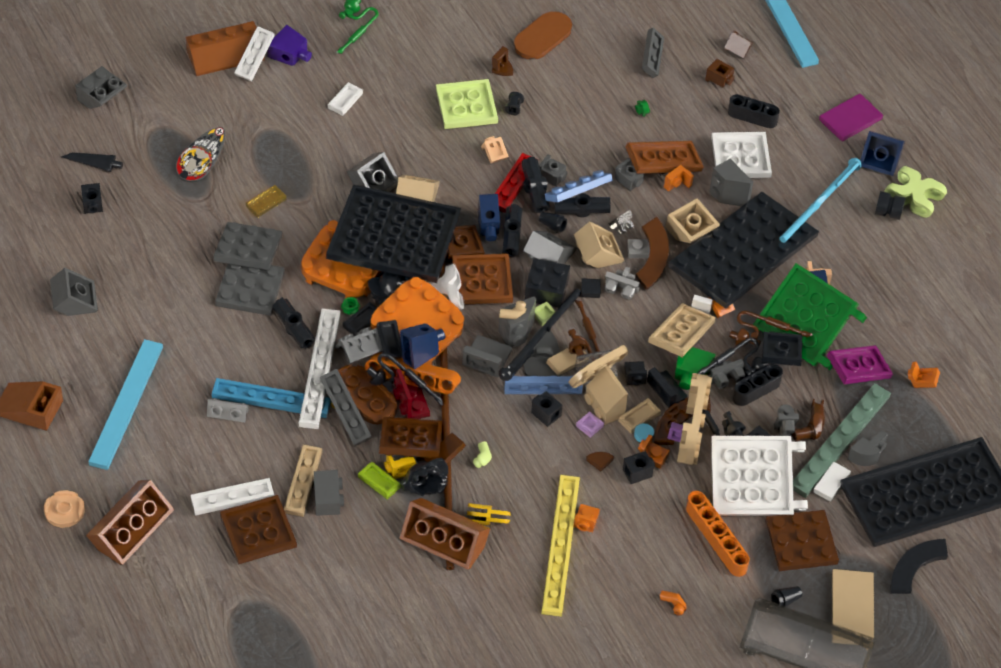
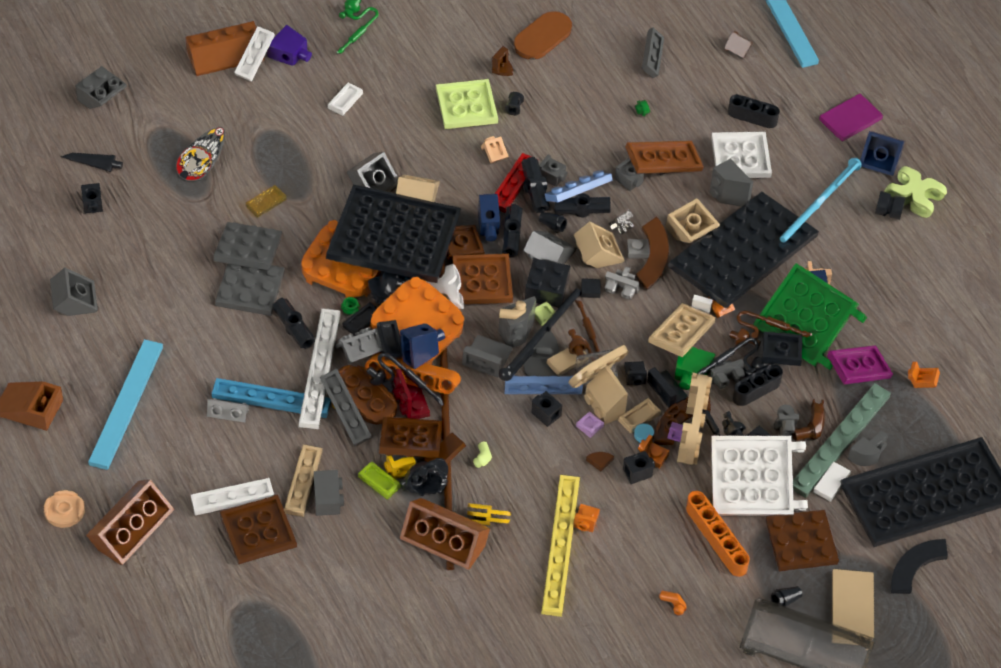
orange bracket [664,165,694,191] -> none
reddish brown brick [705,59,734,88] -> none

